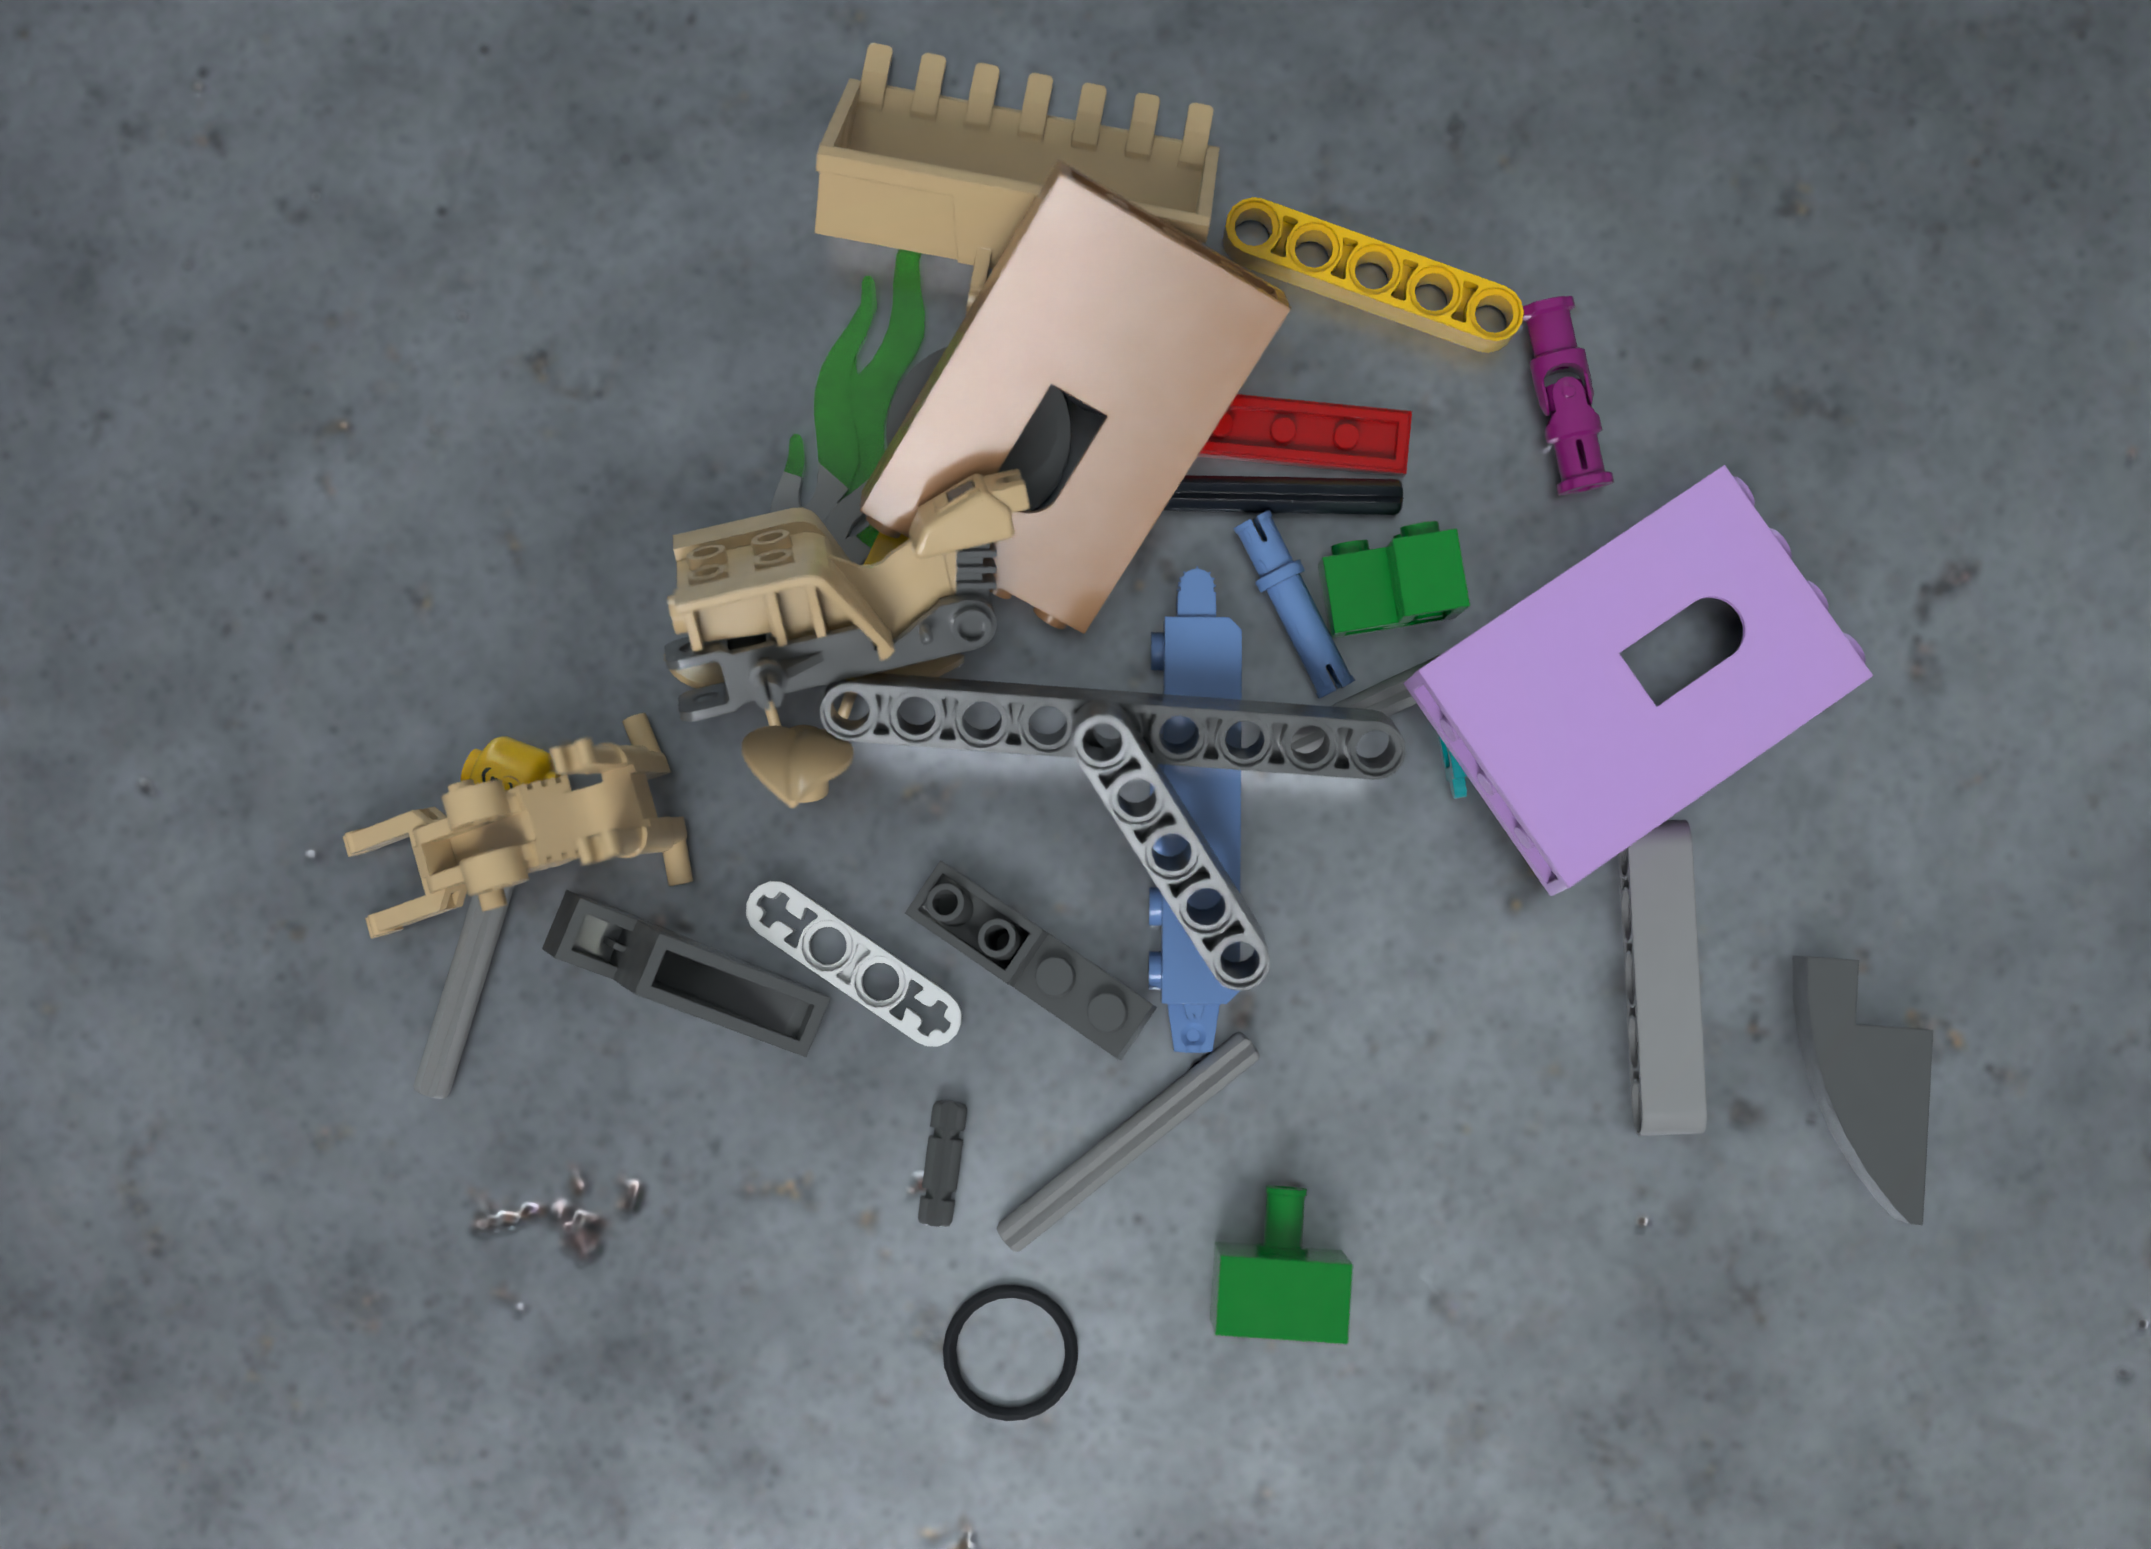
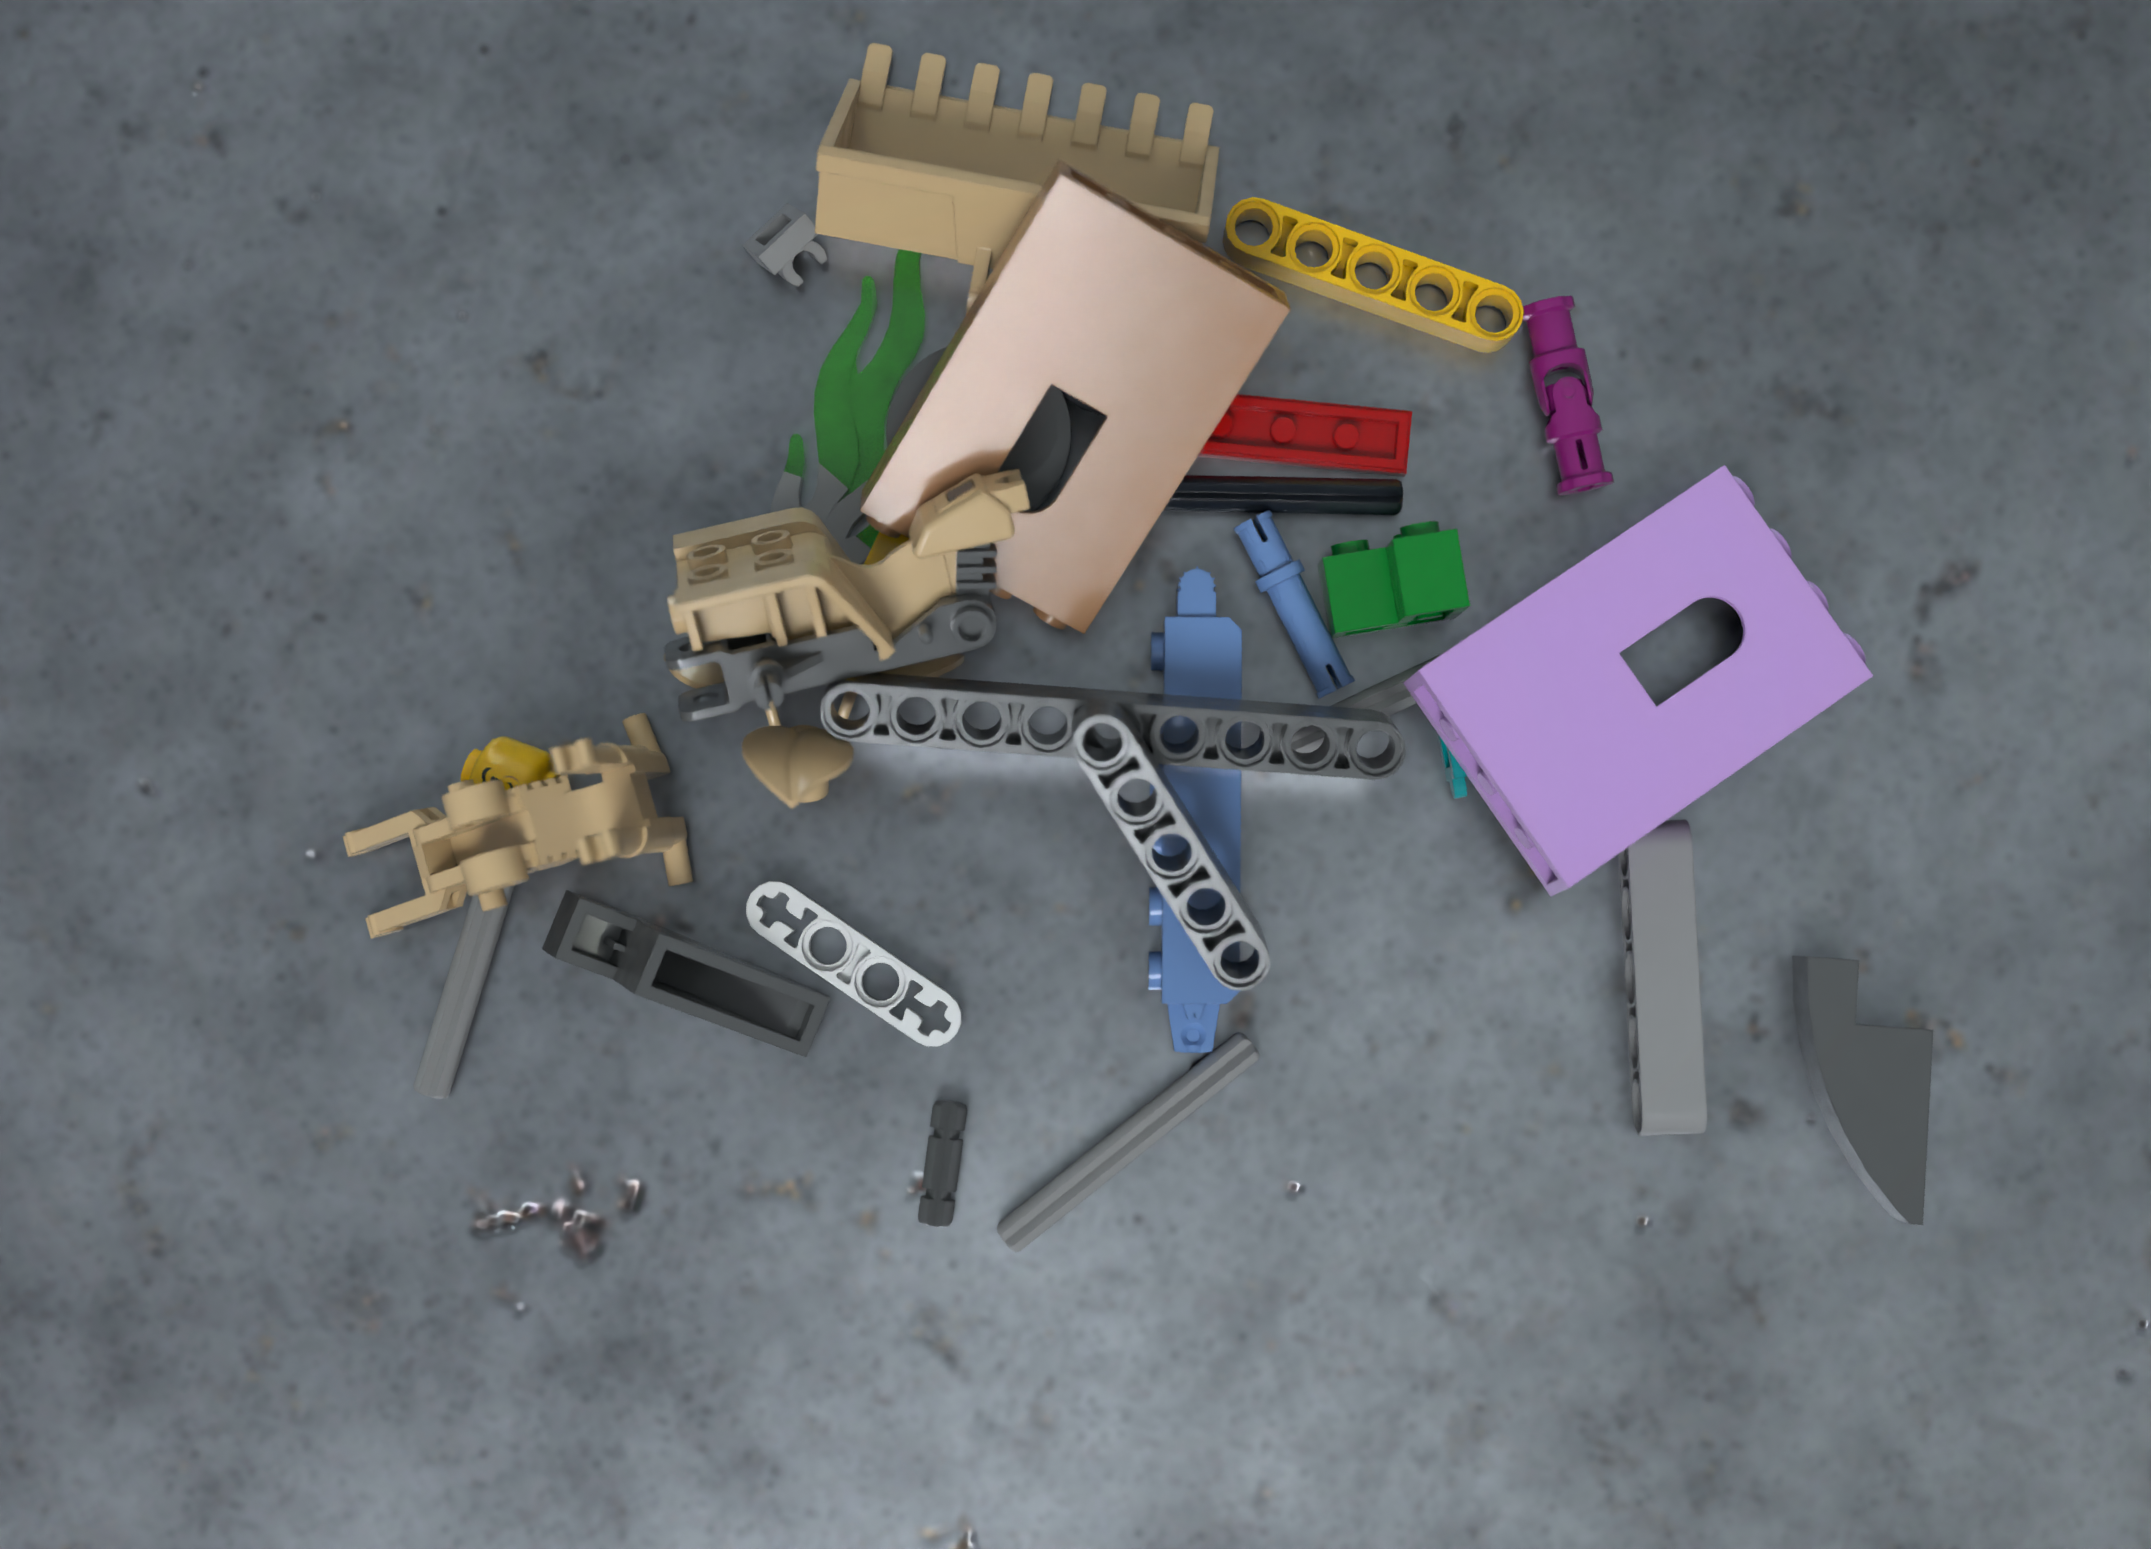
dark grey slope [905,860,1157,1060] -> none
black tyre [943,1285,1078,1421] -> none
green brick [1210,1185,1353,1344] -> none
none -> light grey tile [742,203,827,287]

